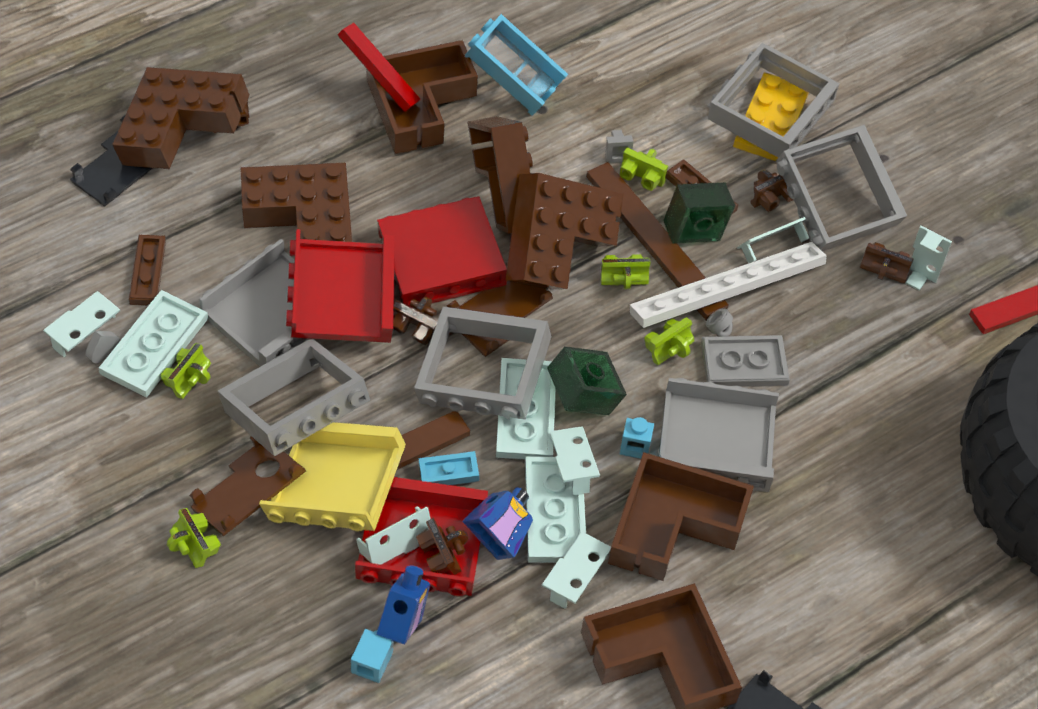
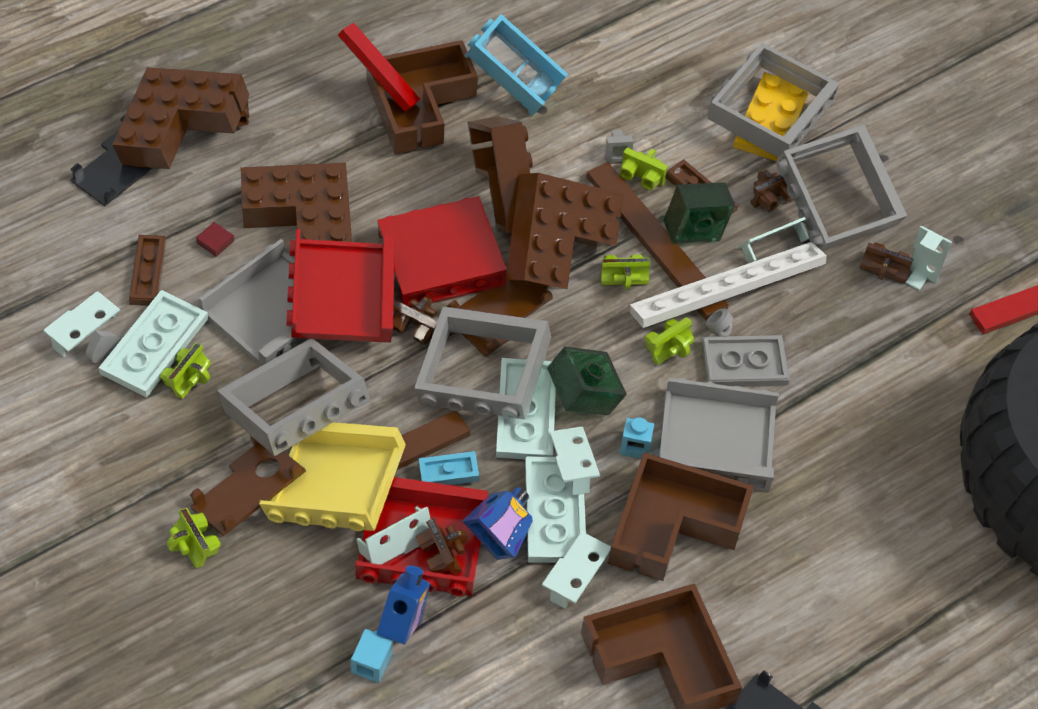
none -> dark red tile [196,222,234,257]

